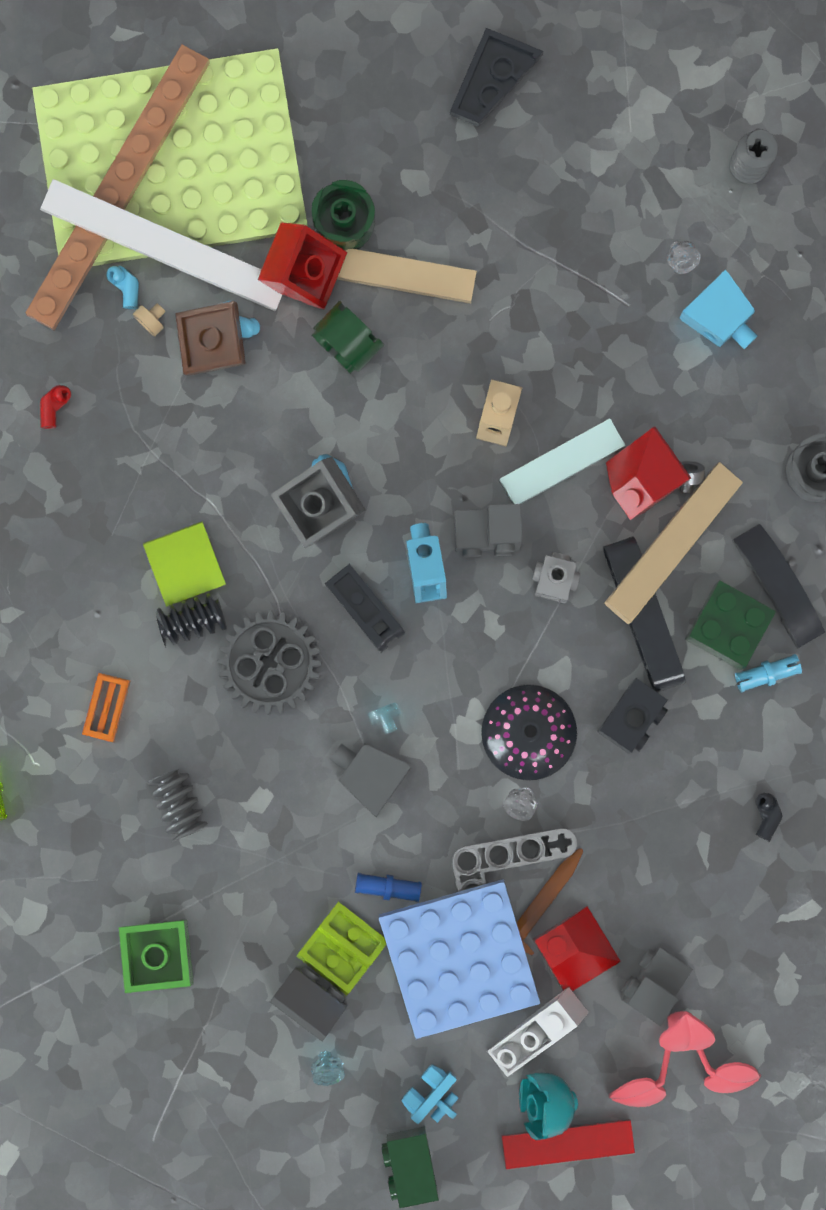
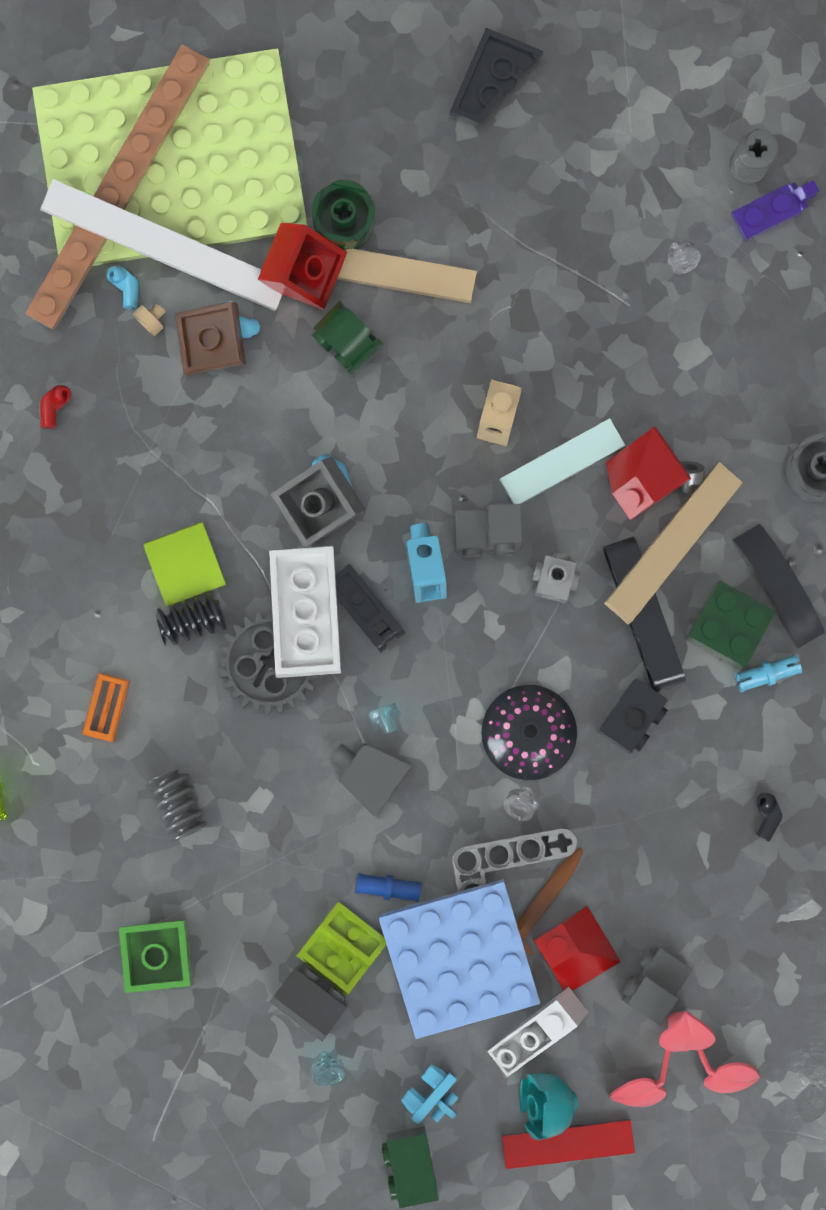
medium azure torso [679,270,758,349] -> none
none -> white plate [269,546,341,678]
none -> dark purple hinge [731,180,819,242]

